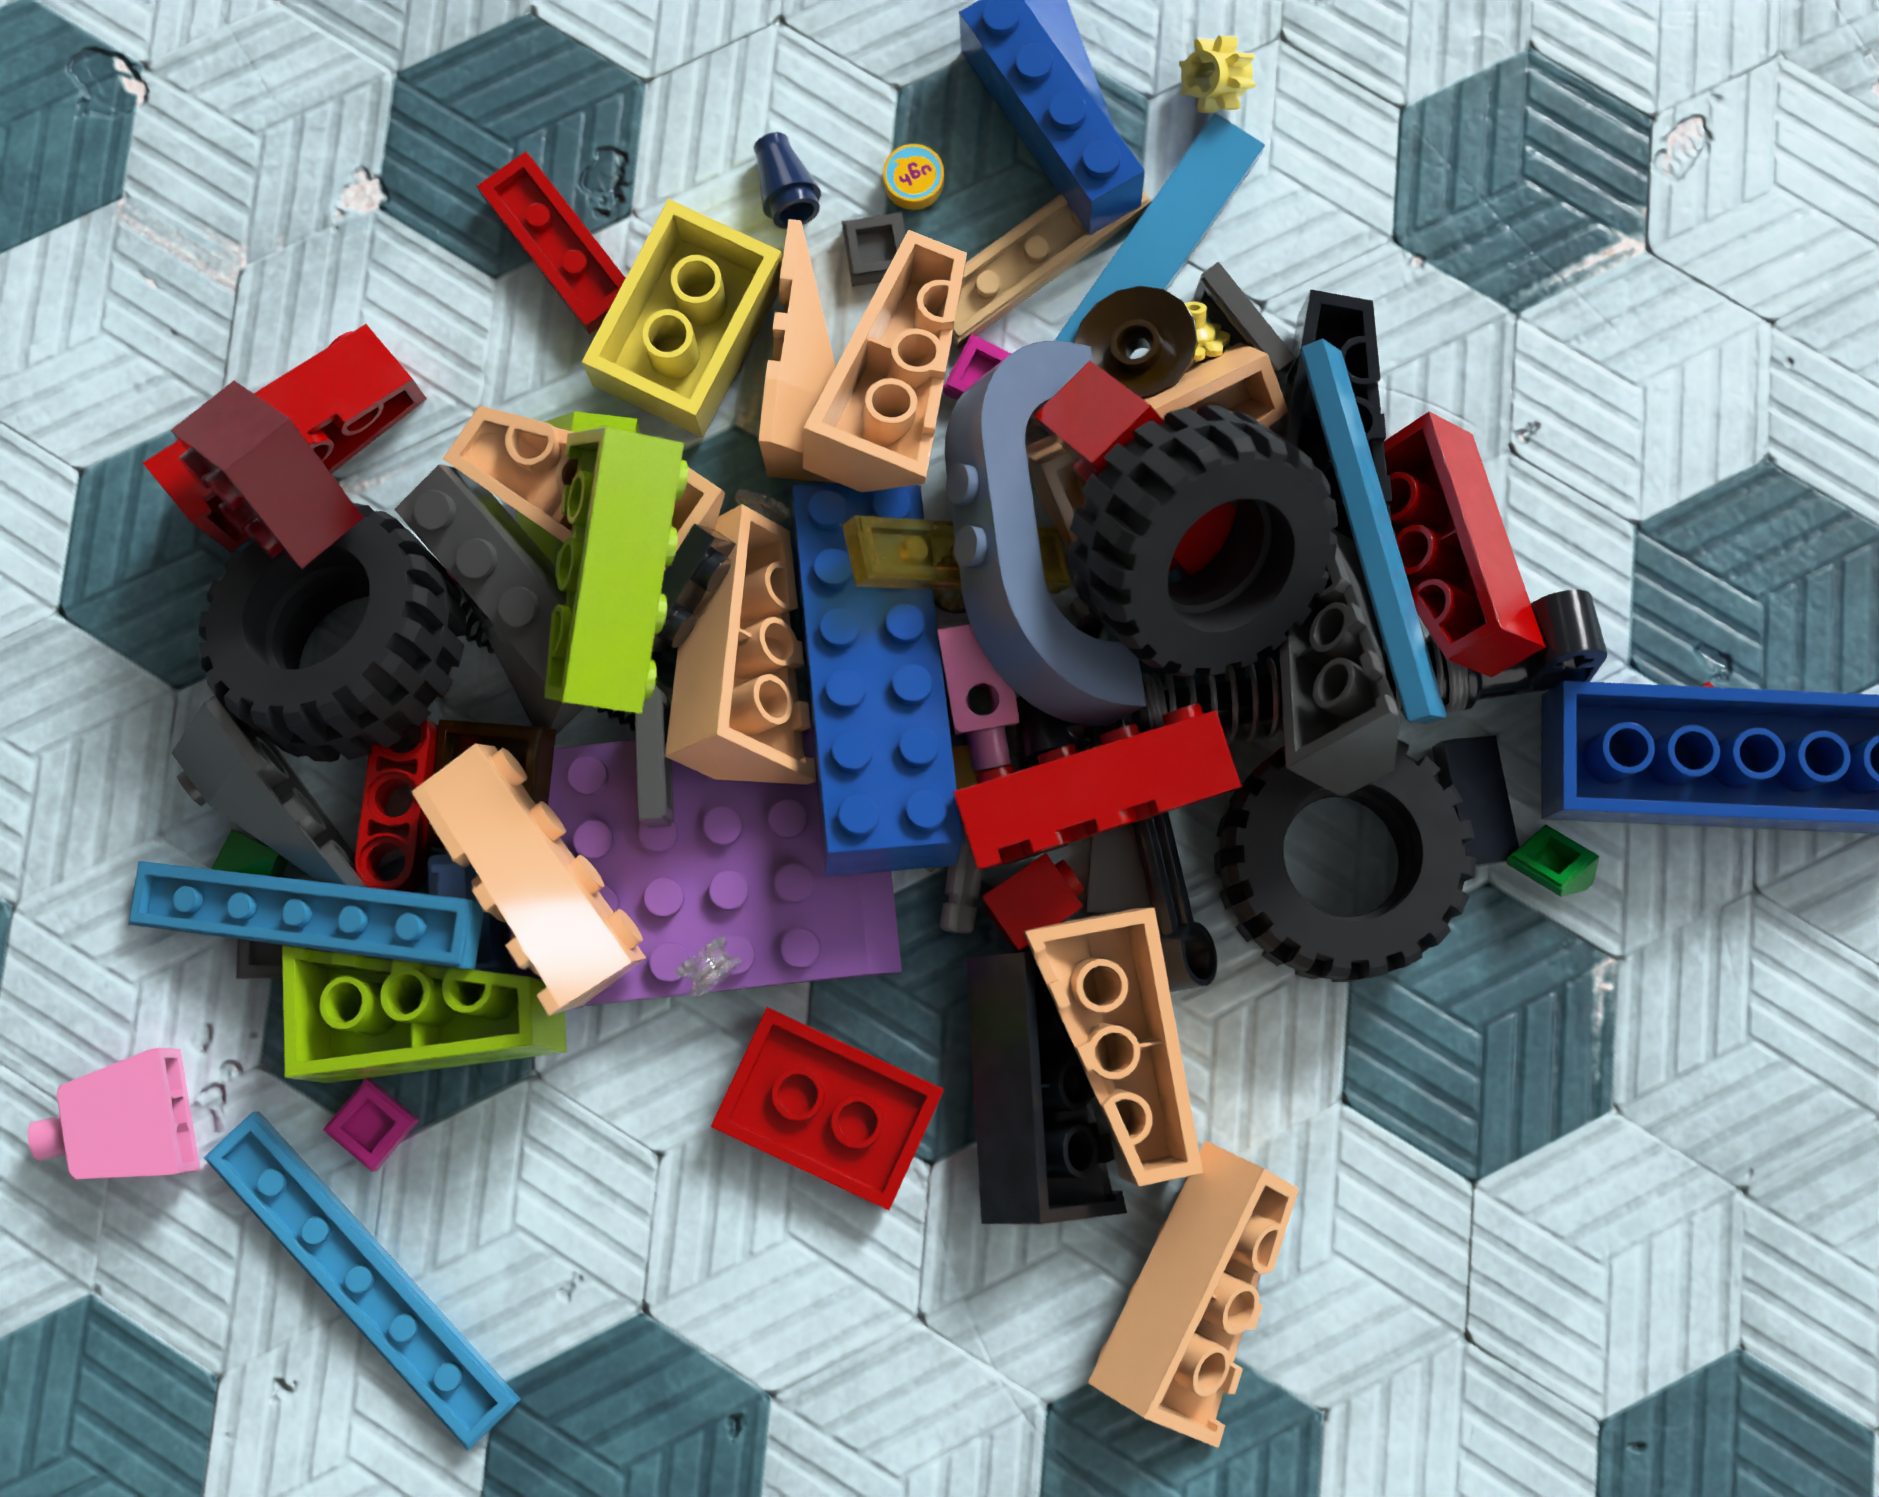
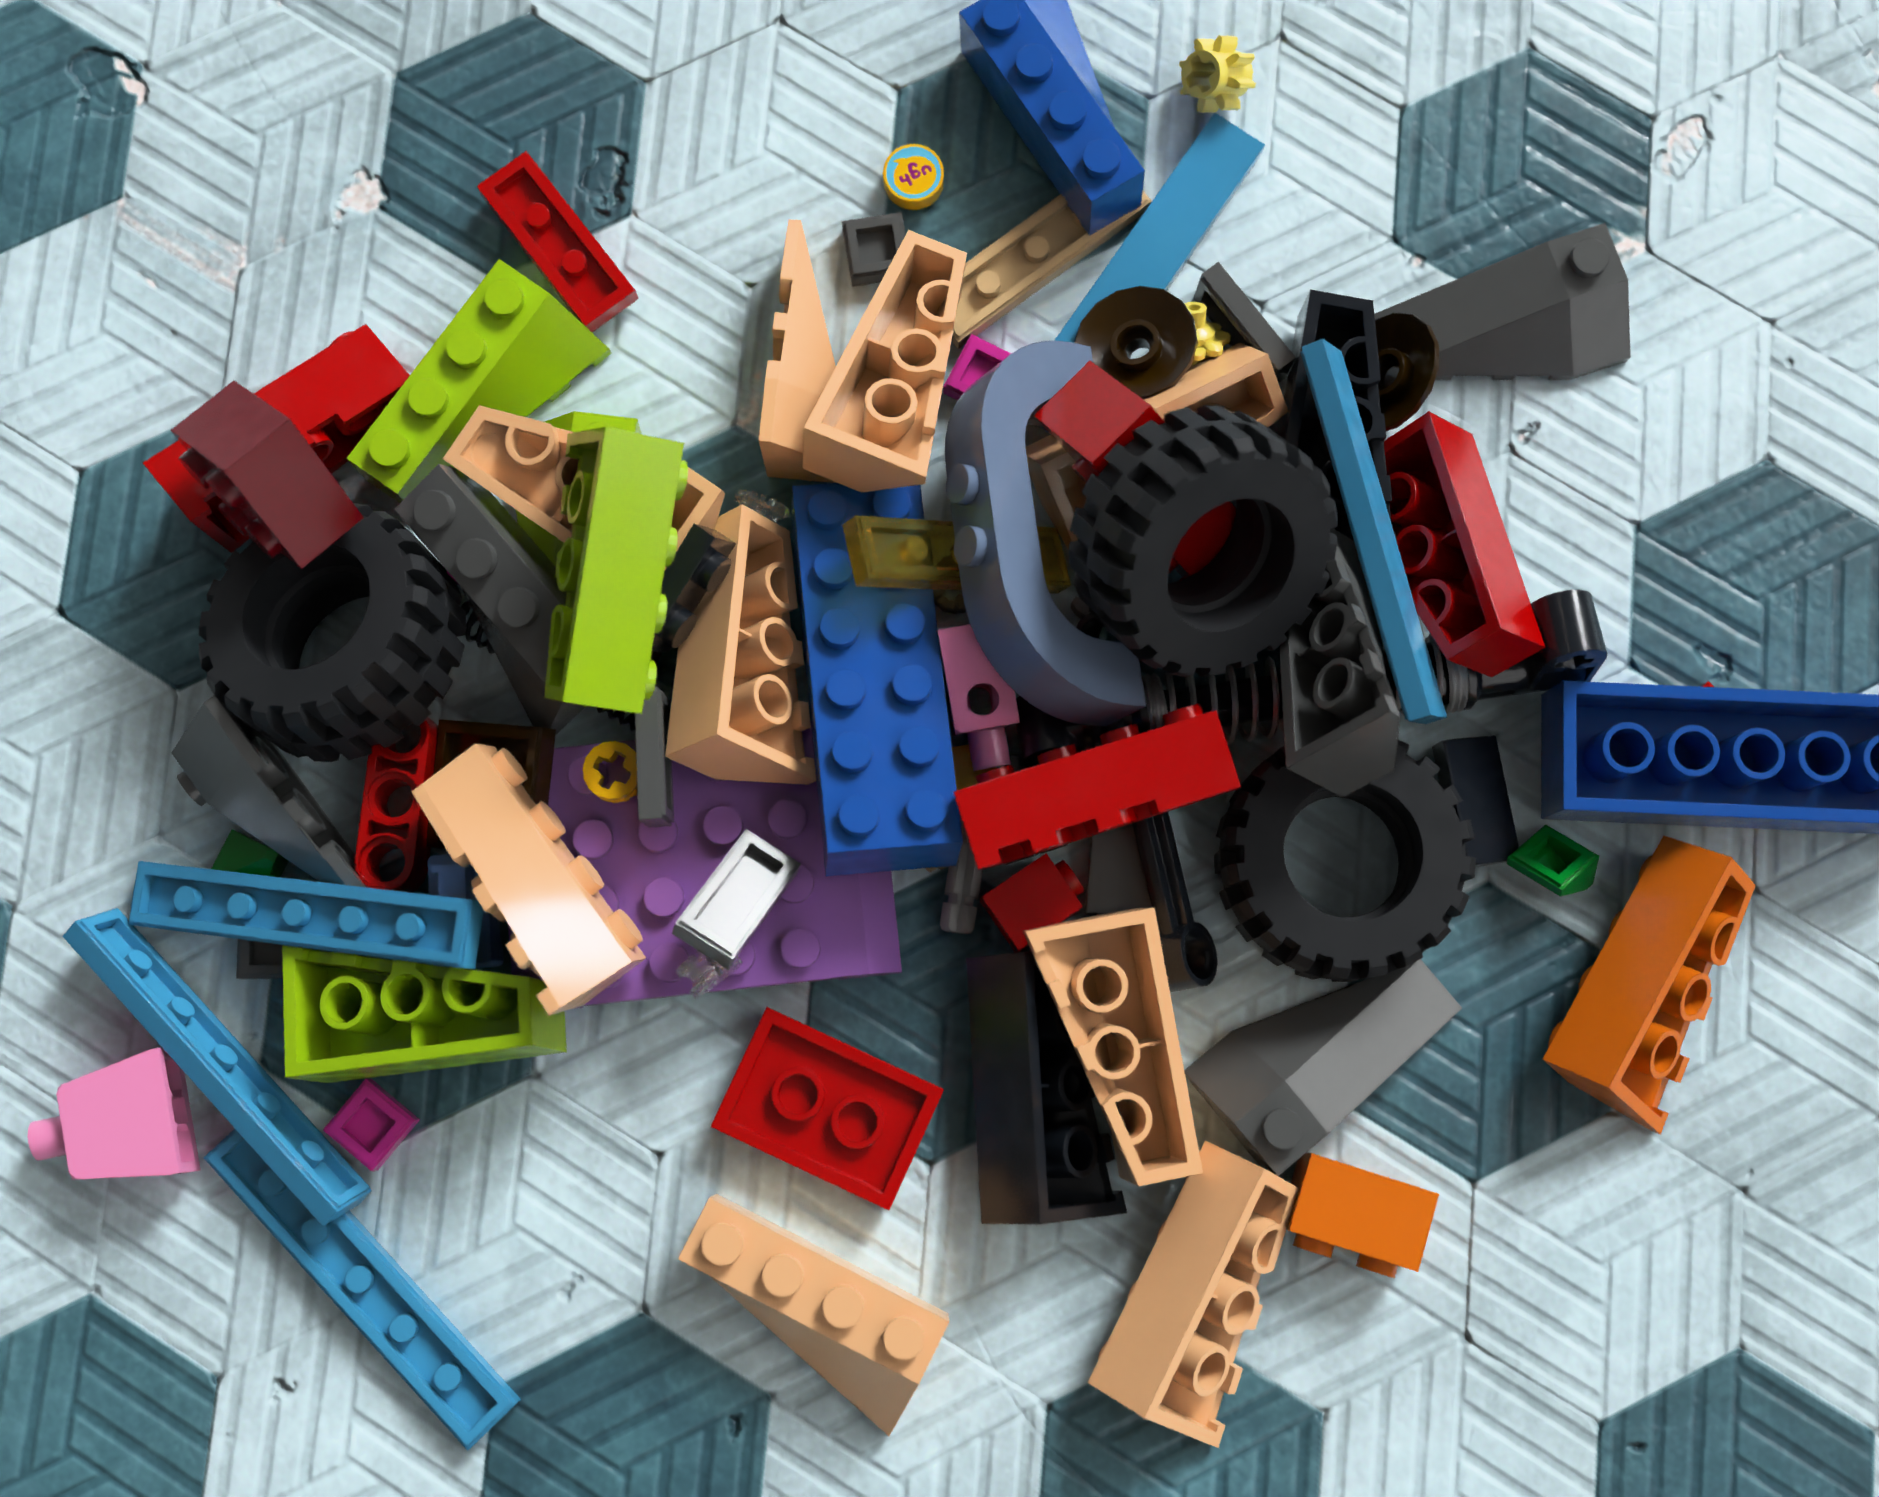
light yellow brick [582,199,782,438] -> none
dark blue cone [753,132,821,229] -> none
none -> dark azure tile [62,908,372,1227]
none -> lime wedge [346,259,611,503]
none -> yellow bush [582,741,638,804]
none -> tile [672,829,801,969]
none -> light nougat wedge [678,1194,949,1436]
none -> dark grey wedge [1184,959,1462,1176]
none -> orange brick [1286,1152,1439,1278]
none -> dark grey wedge [1374,223,1631,380]
none -> dark brown dish [1375,313,1439,431]
none -> orange wedge [1542,835,1756,1135]

